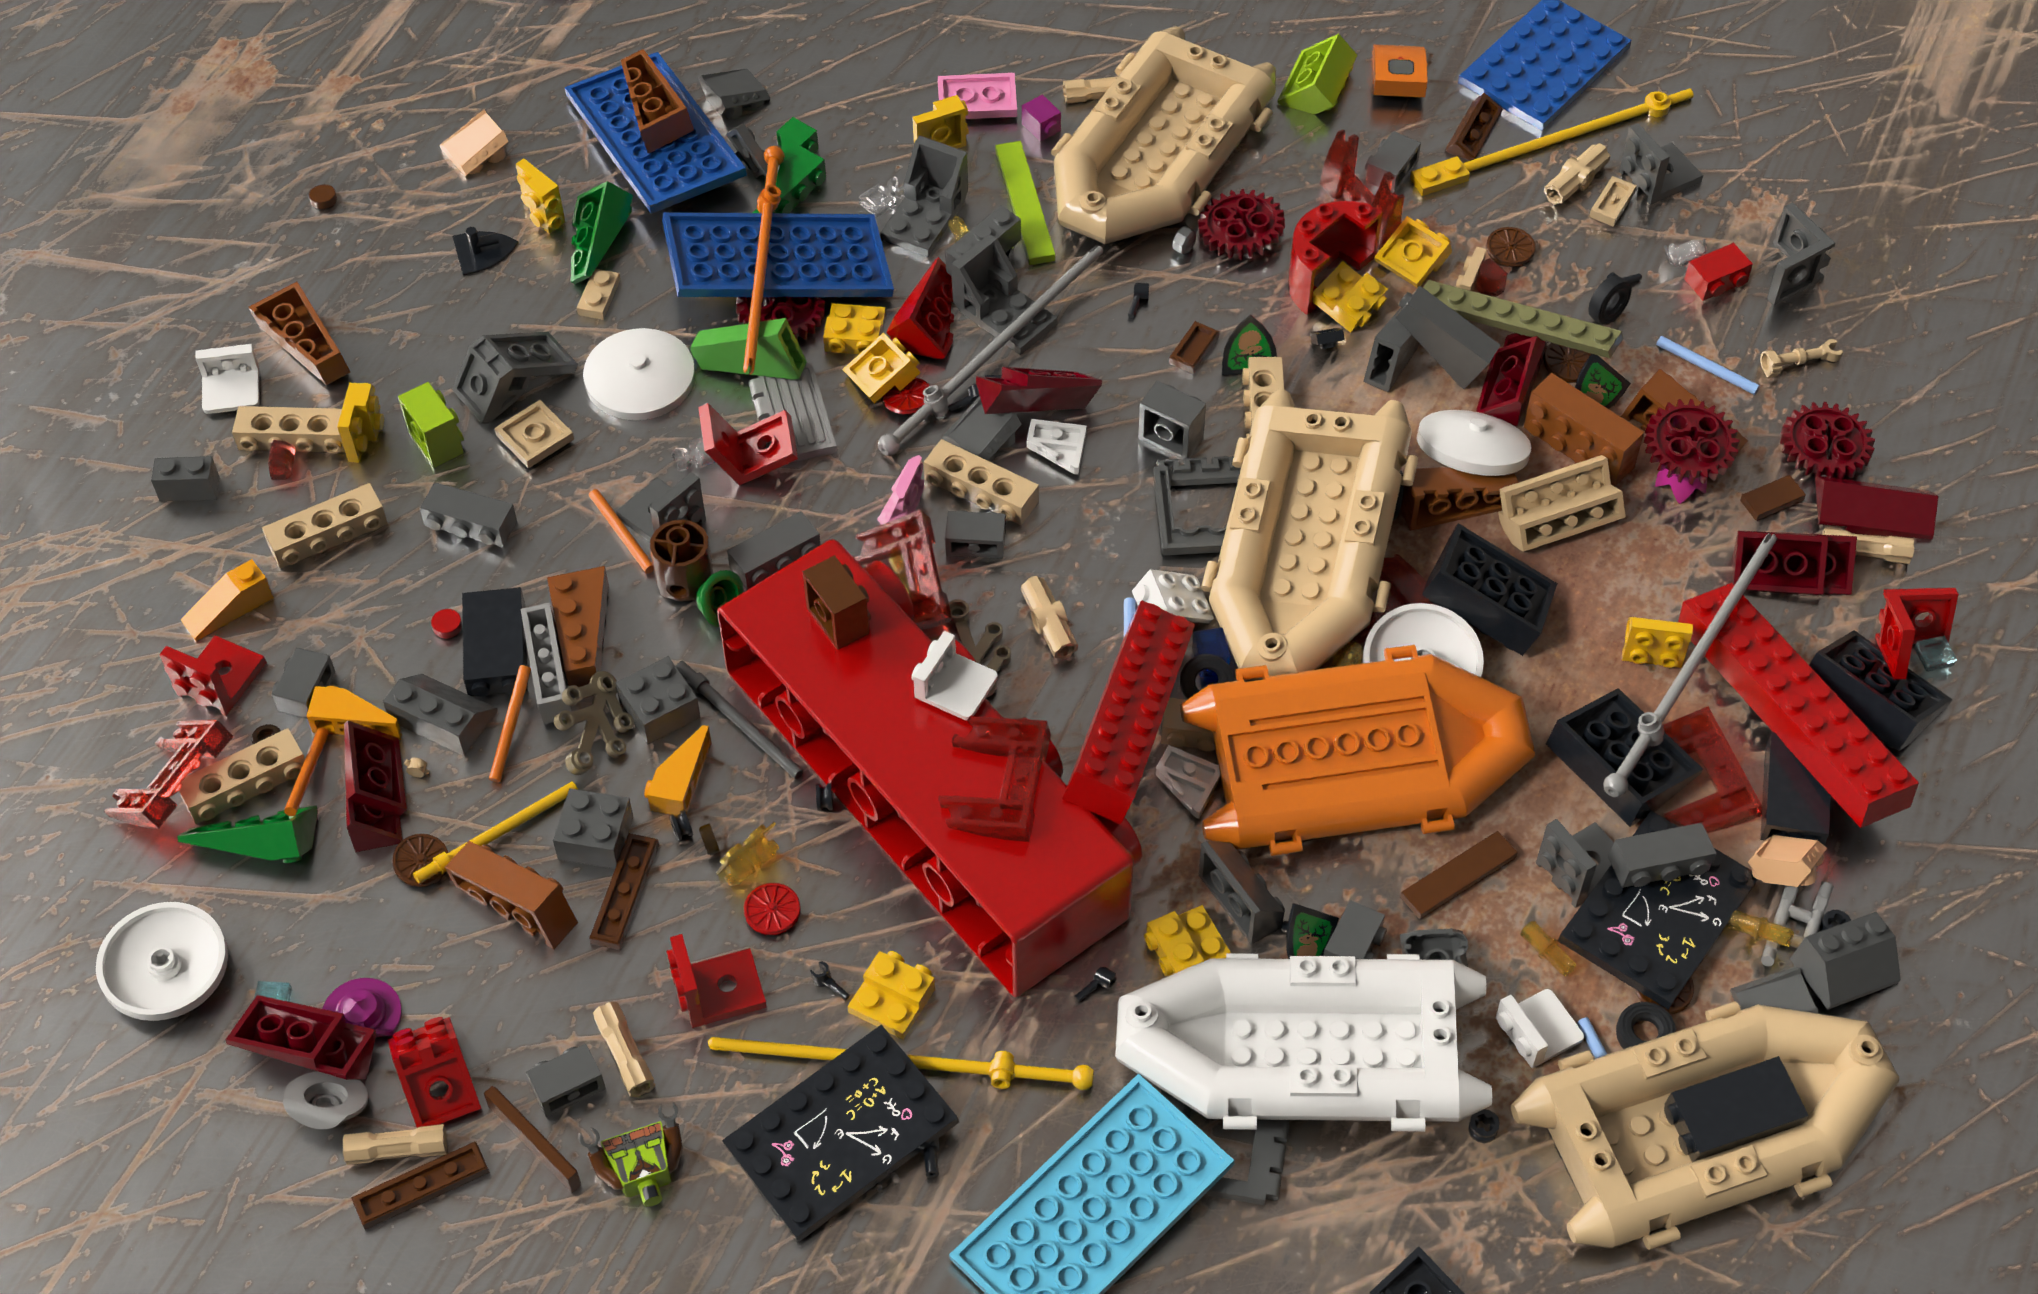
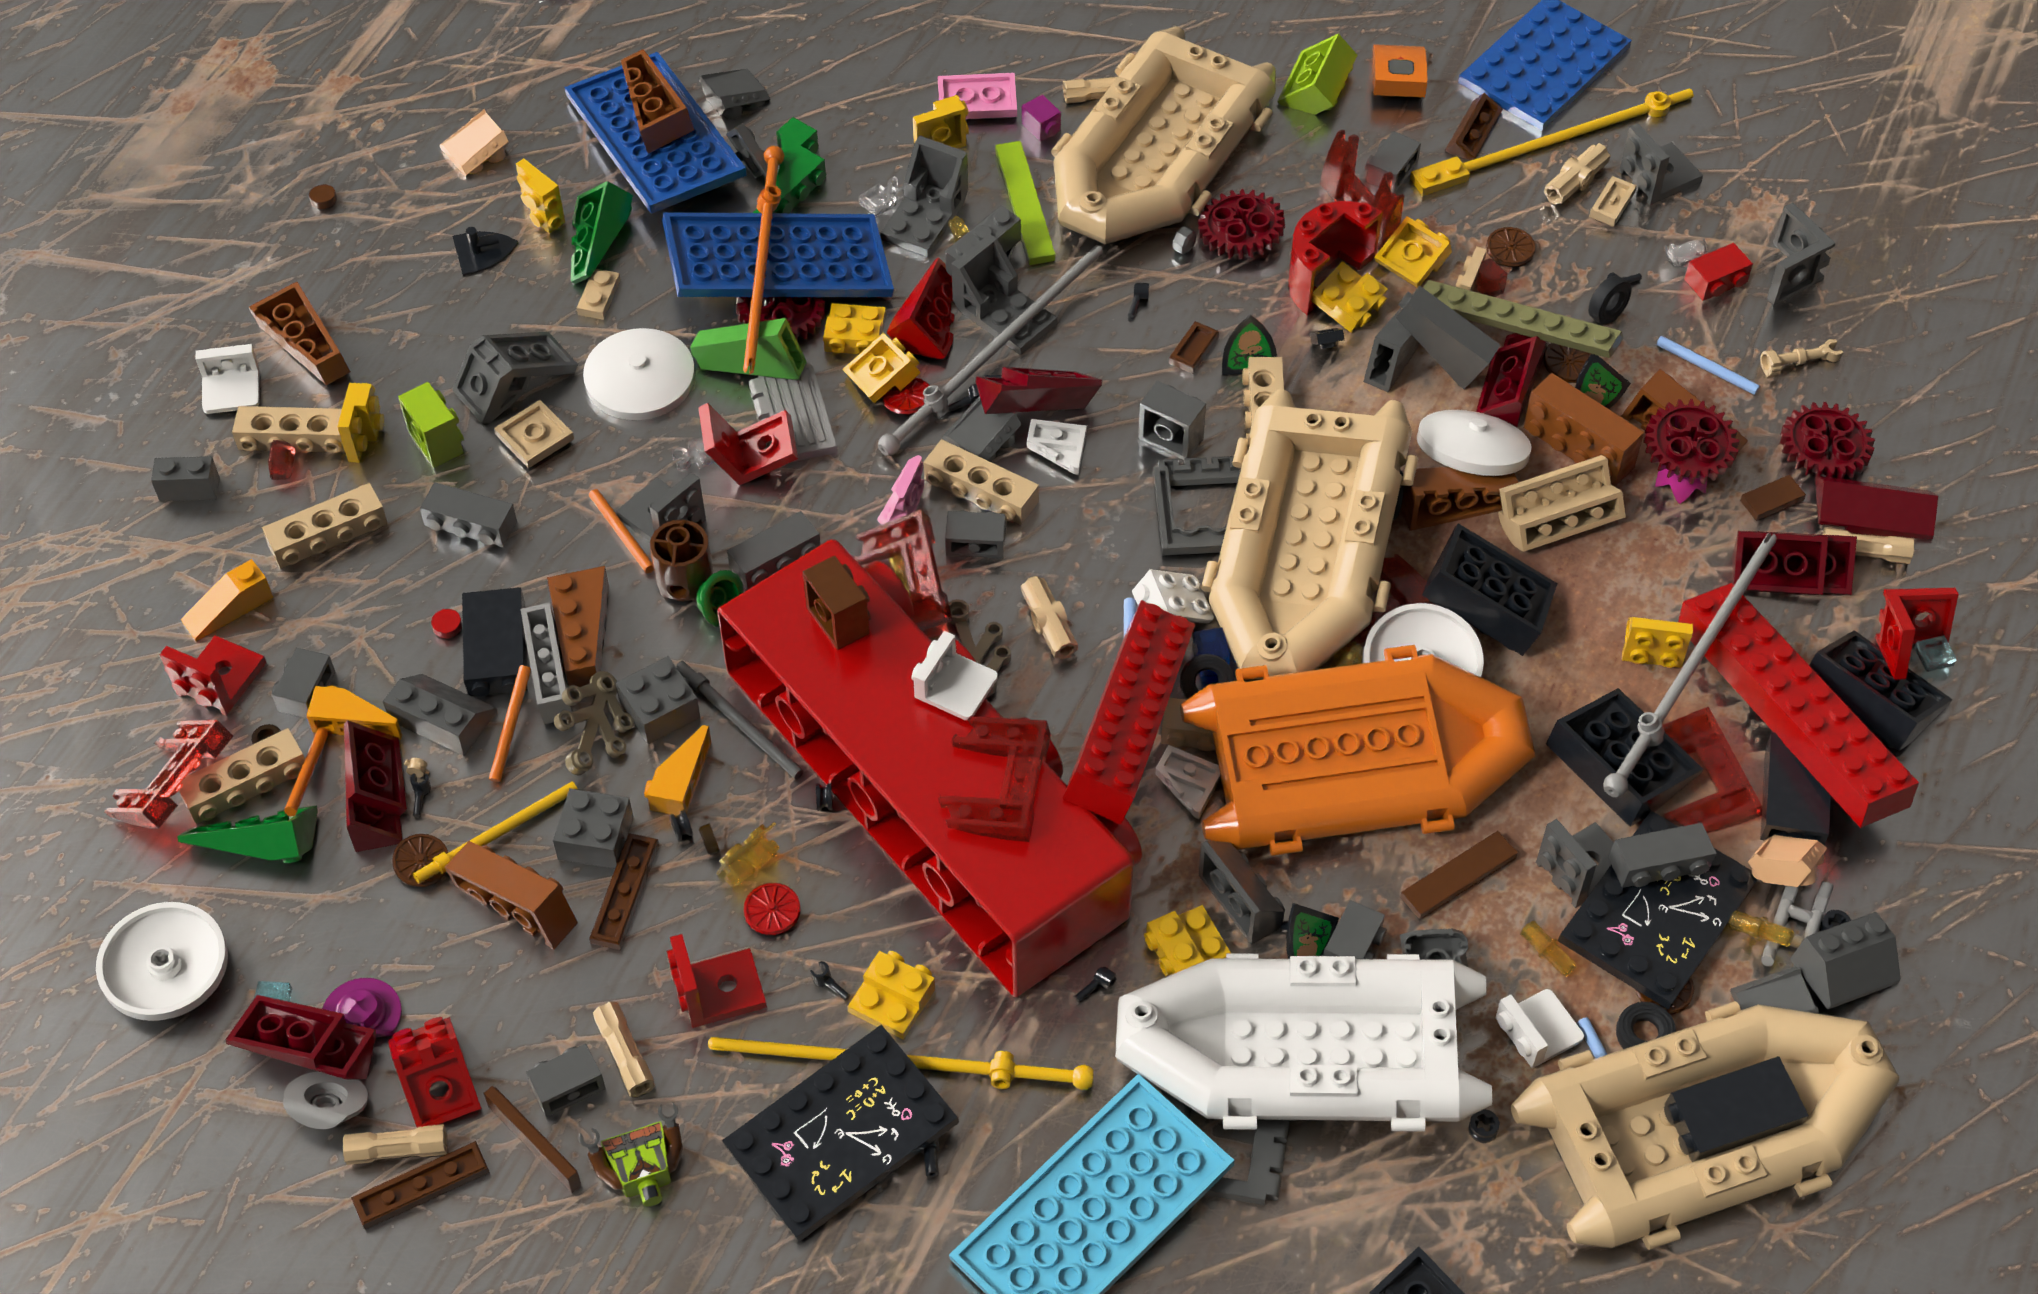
none -> black hand [410,773,431,817]

